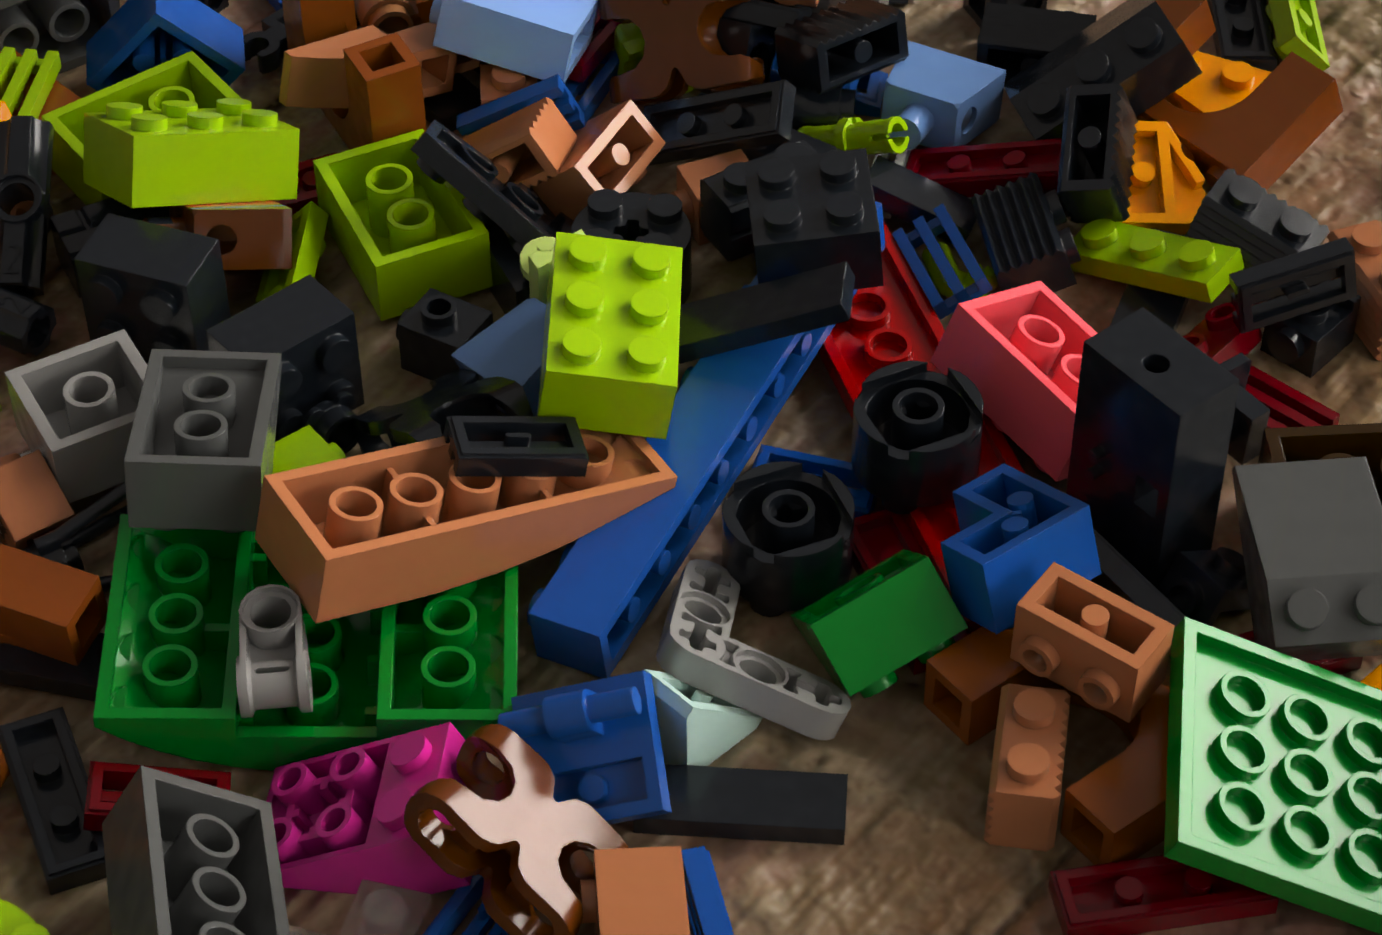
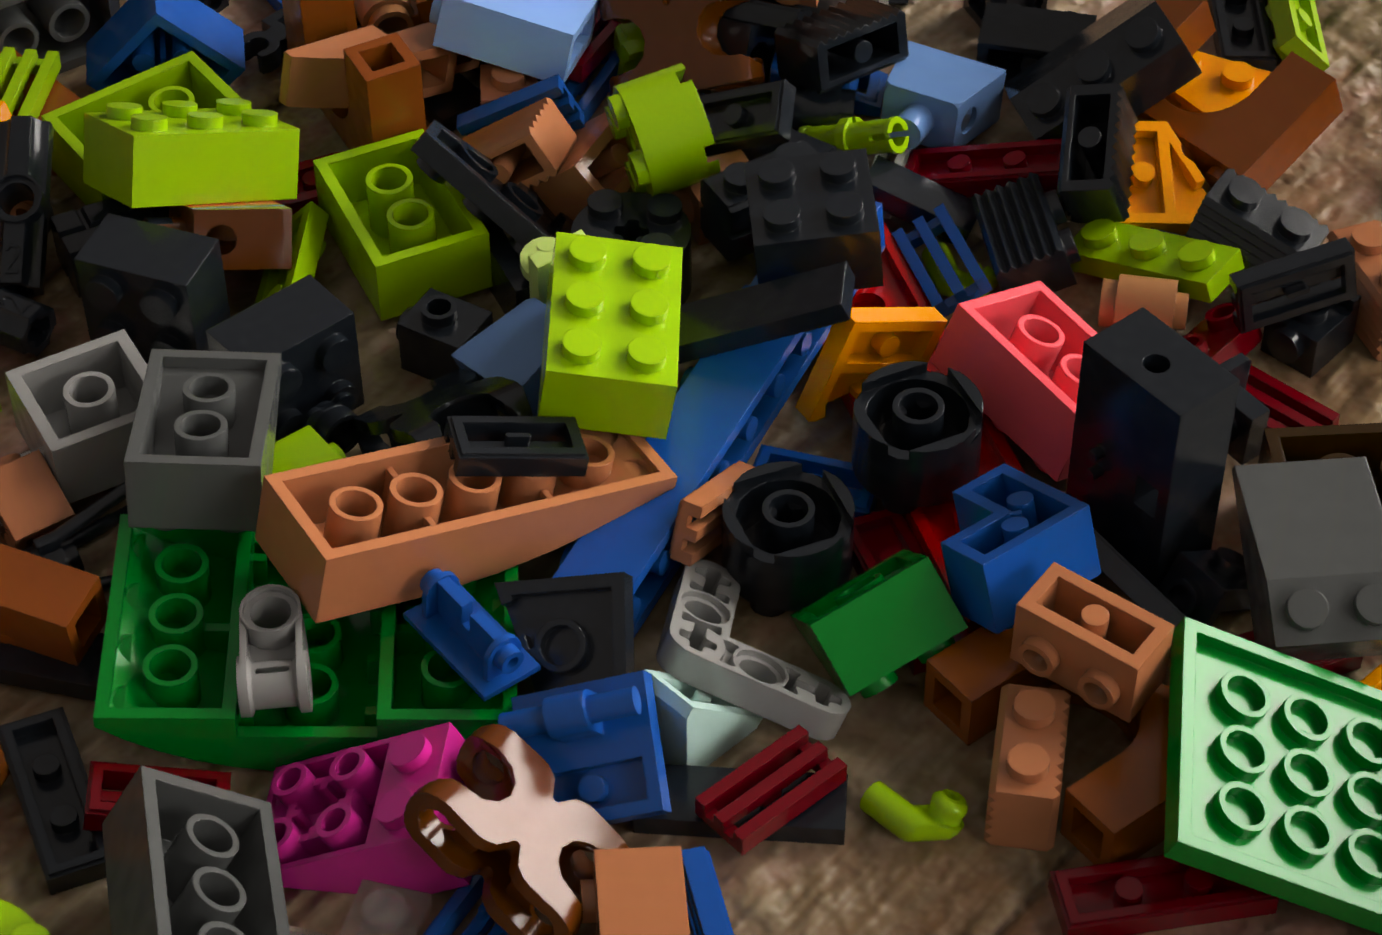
none -> blue hinge [403,568,541,702]
none -> black wing [494,572,635,692]
none -> lime brick [604,63,721,196]
none -> nougat tile [669,461,755,566]
none -> dark red tile [695,724,847,856]
none -> light orange wing [795,307,948,422]
none -> lime arm [860,781,968,842]
none -> medium nougat brick [1098,274,1189,330]

